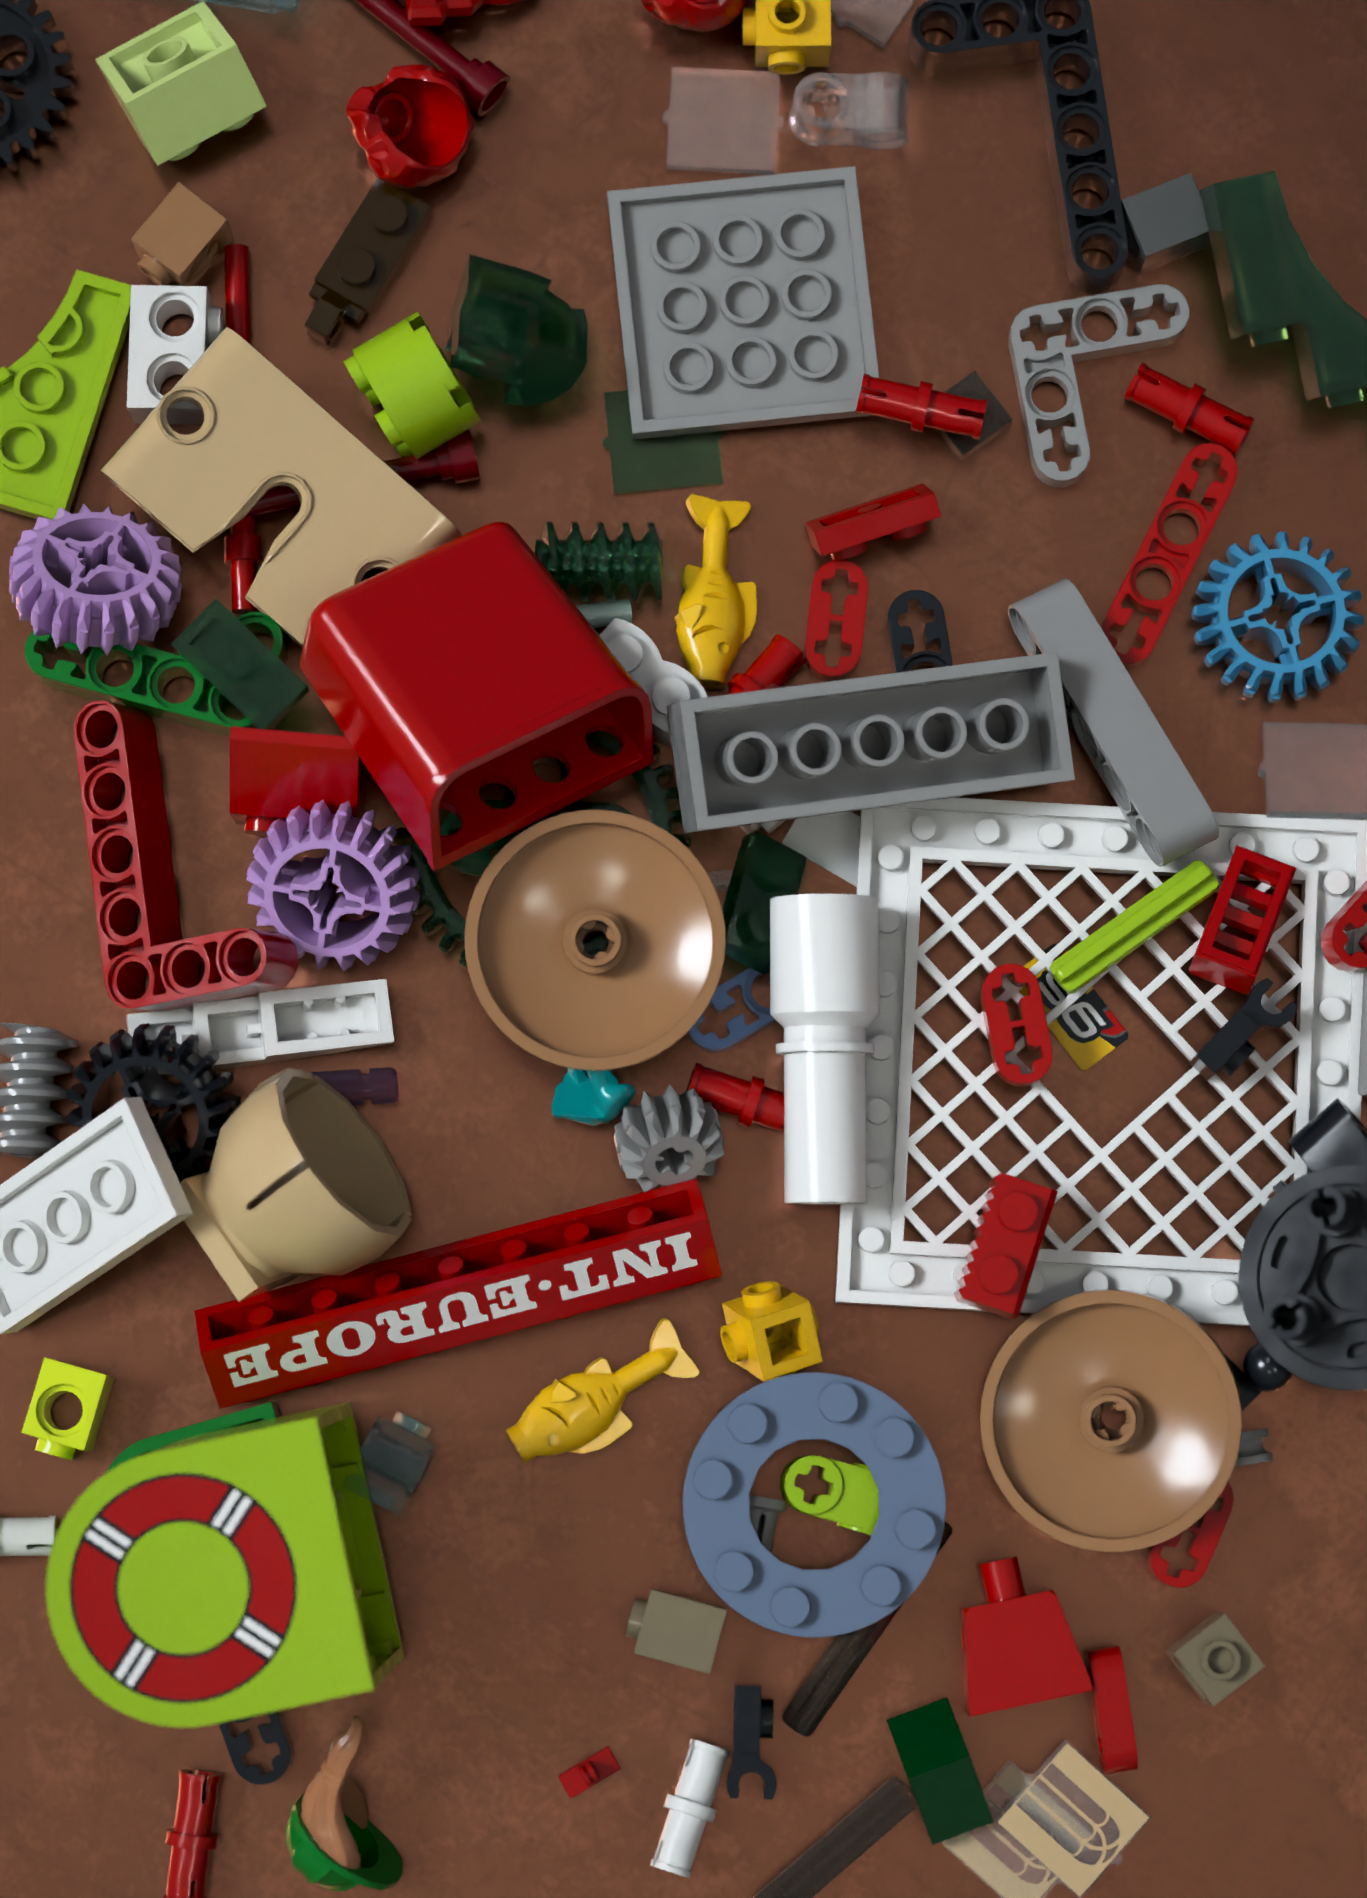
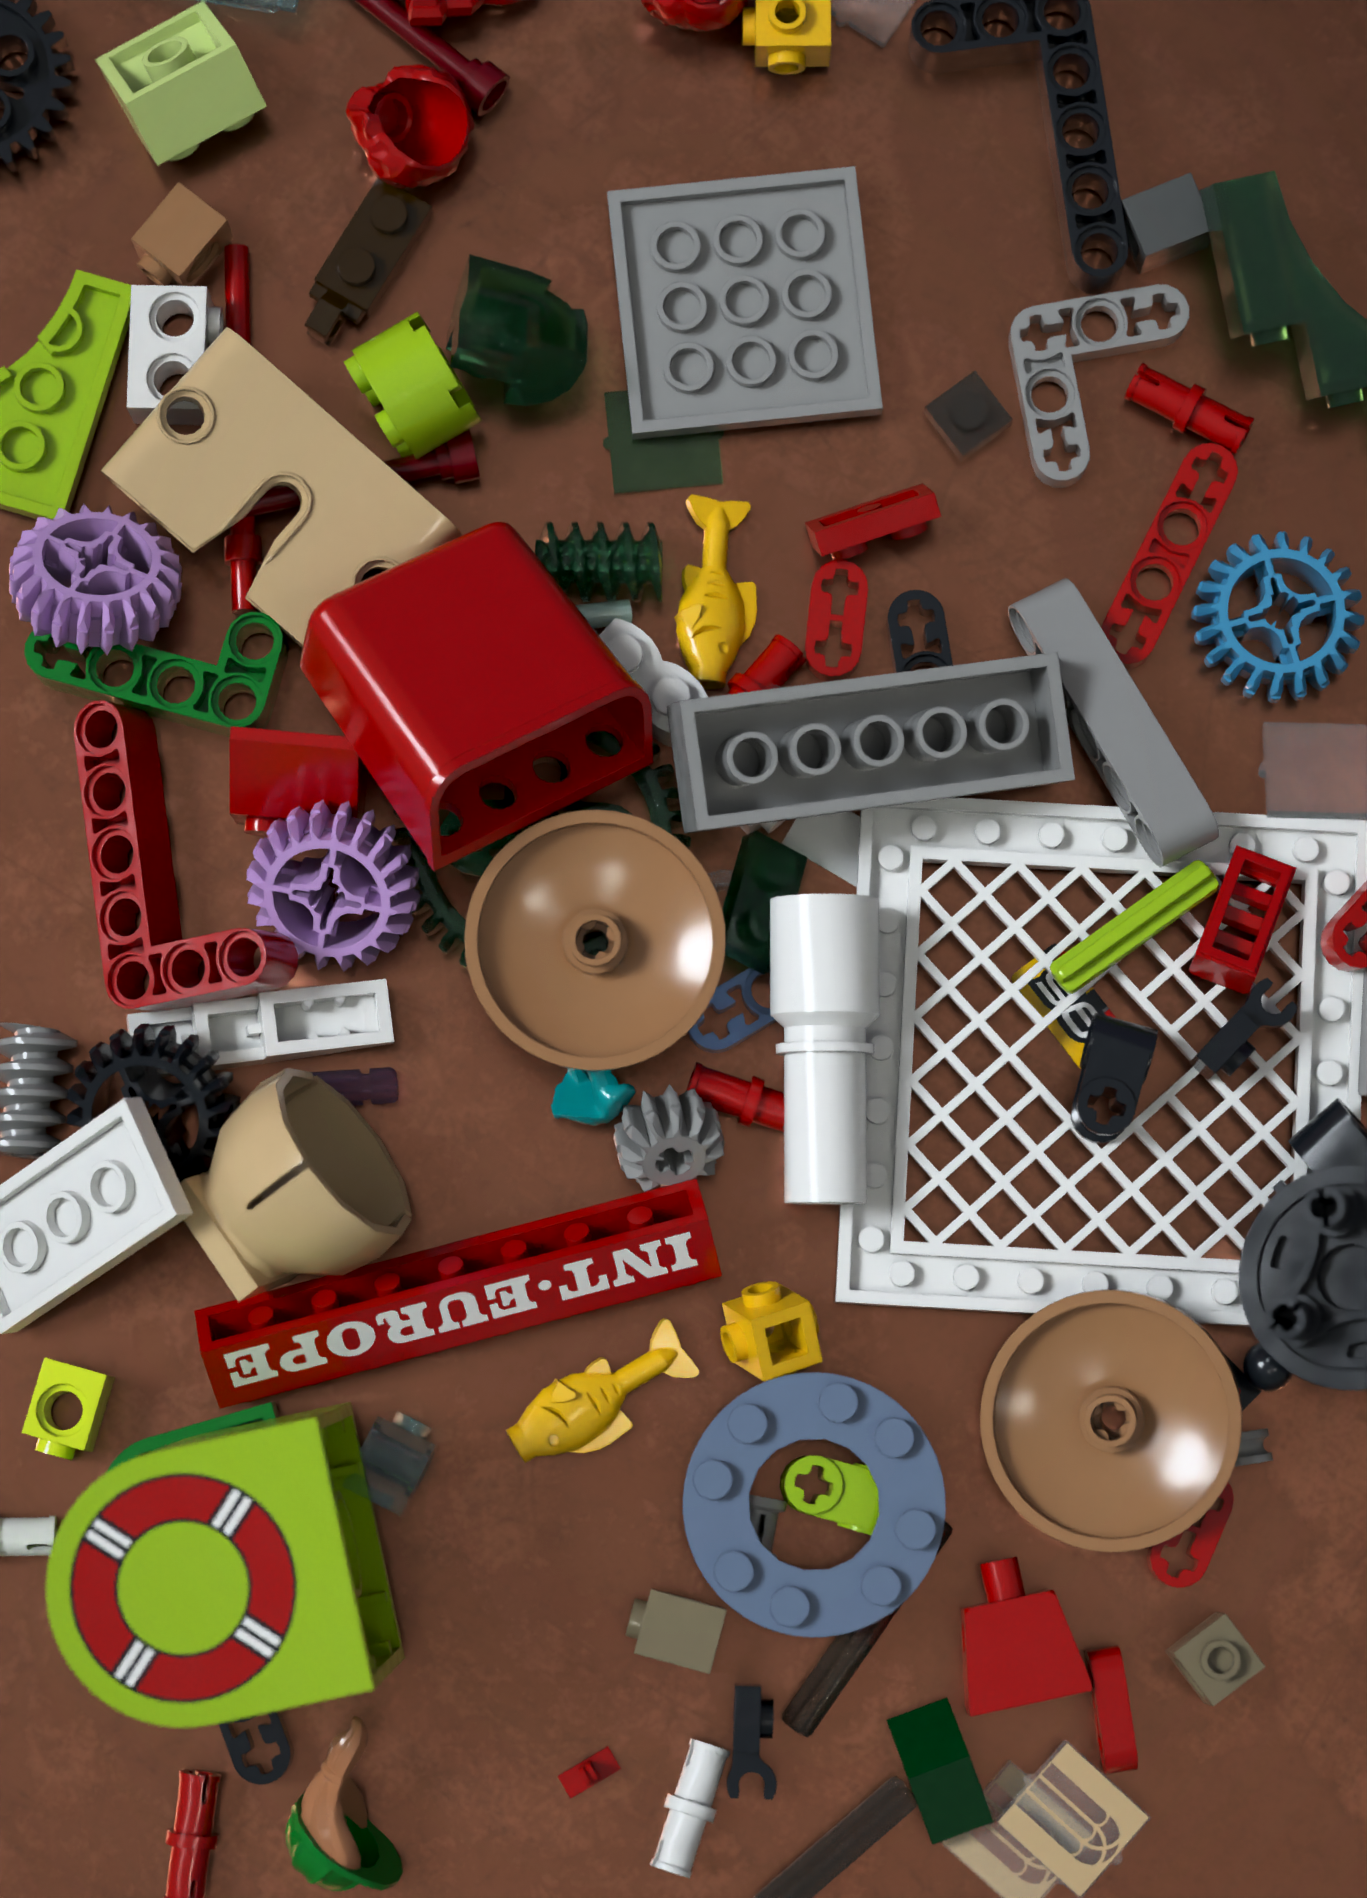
clear green plate [171,599,310,730] -> none
clear piece [663,67,784,174] -> none
clear piece [789,72,909,150] -> none
red pin [856,373,988,440] -> none
red brick [954,1173,1058,1320] -> none
red beam [981,964,1052,1087] -> none
none -> black piece [1071,1013,1158,1143]

